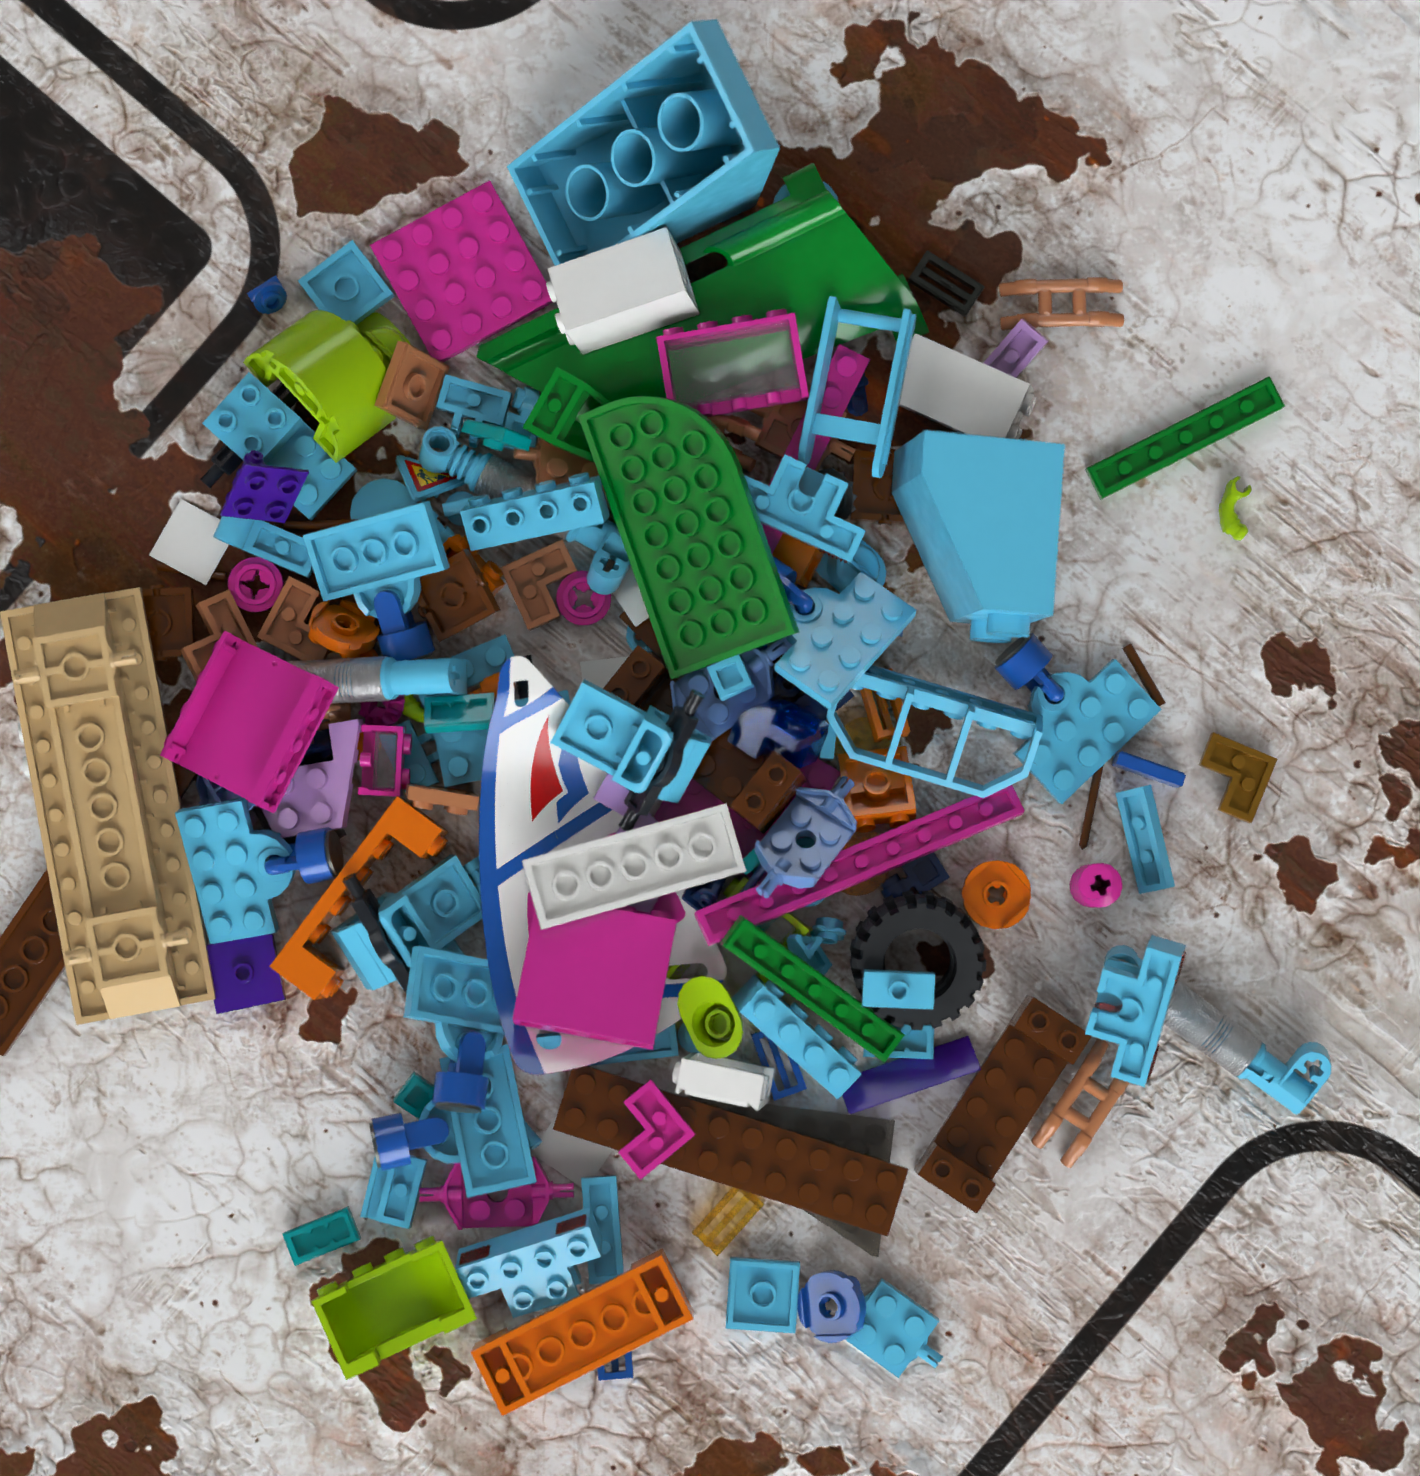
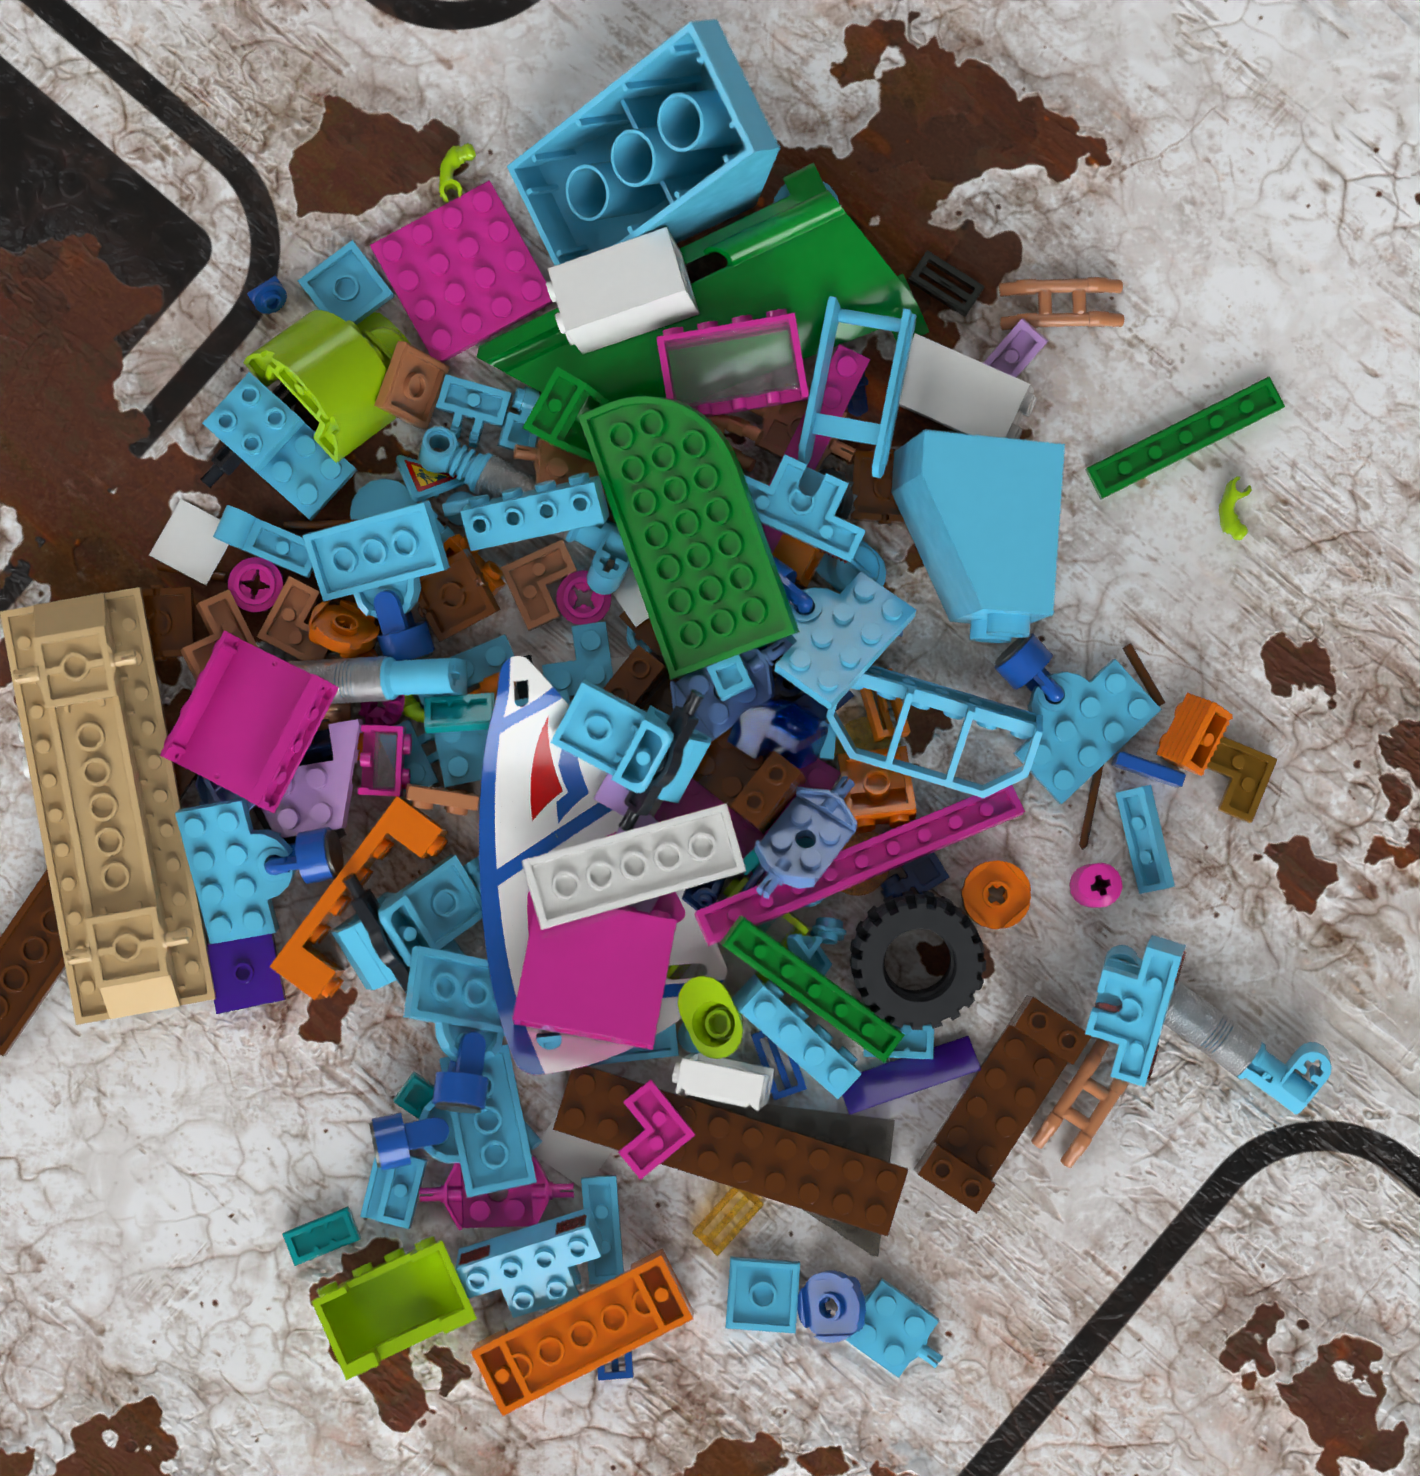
dark purple hinge [220,450,309,523] -> none
teal plate [461,419,532,451] -> none
medium azure plate [862,969,935,1010] -> none
none -> lime piece [439,143,476,203]
none -> medium azure plate [542,621,613,697]
none -> orange brick [1156,692,1233,776]

